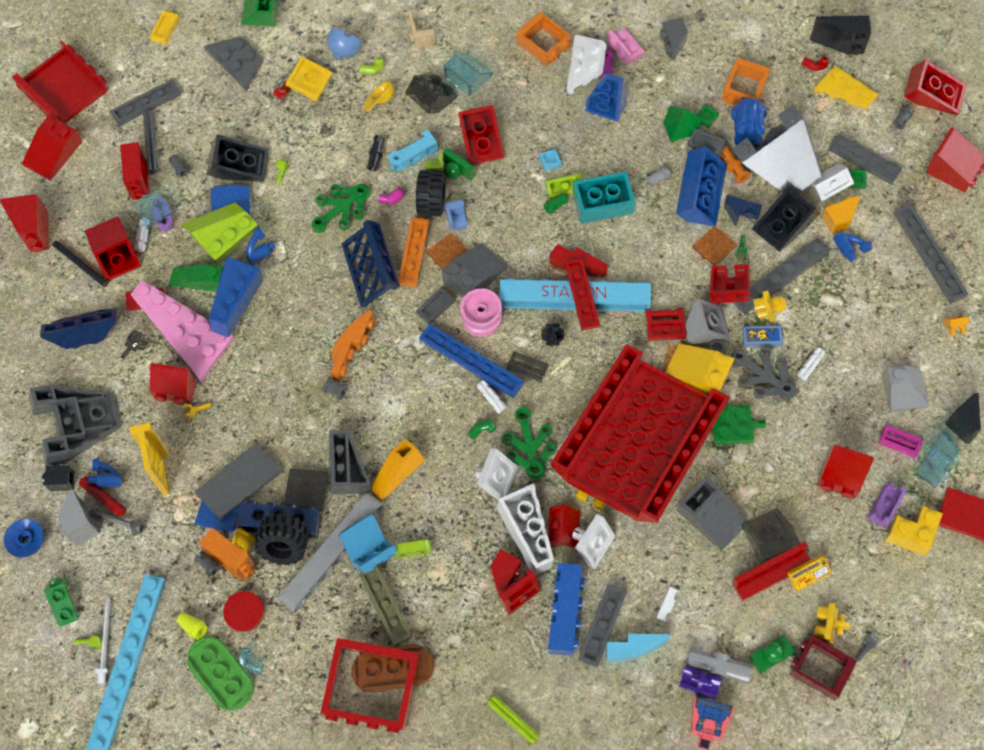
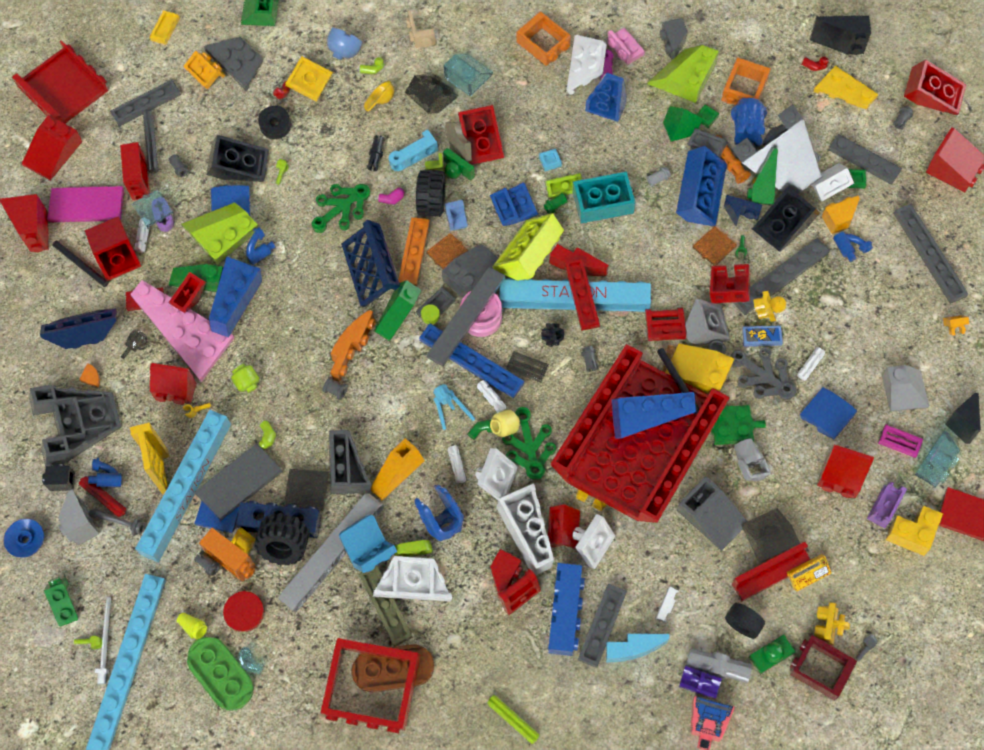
none -> dark pink tile [47,186,124,223]
none -> orange tile [79,363,100,388]
none -> medium azure brick [135,410,231,563]
none -> red slope [168,272,206,313]
none -> light orange bracket [183,50,226,89]
none -> lime head [231,364,260,393]
none -> black tyre [258,105,291,140]
none -> lime arm [259,420,276,449]
none -> white wing [373,556,452,602]
none -> green slope [374,280,422,341]
none -> blue piece [415,484,464,541]
none -> lime tile [421,305,440,324]
none -> dark grey tile [427,267,505,367]
none -> medium azure plant [433,384,475,430]
none -> dark tan tile [445,122,472,161]
none -> white axle [448,445,466,484]
none -> blue slope [490,182,539,226]
none -> light yellow head [490,410,520,437]
none -> neon yellow slope [492,213,564,281]
none -> dark grey pin [581,346,599,372]
none -> blue wedge [611,392,696,439]
none -> lime wedge [648,45,719,103]
none -> black bar [657,348,700,414]
none -> black tyre [725,603,765,638]
none -> light grey piece [734,439,771,481]
none -> green slope [747,147,778,204]
none -> blue slope [800,387,857,440]

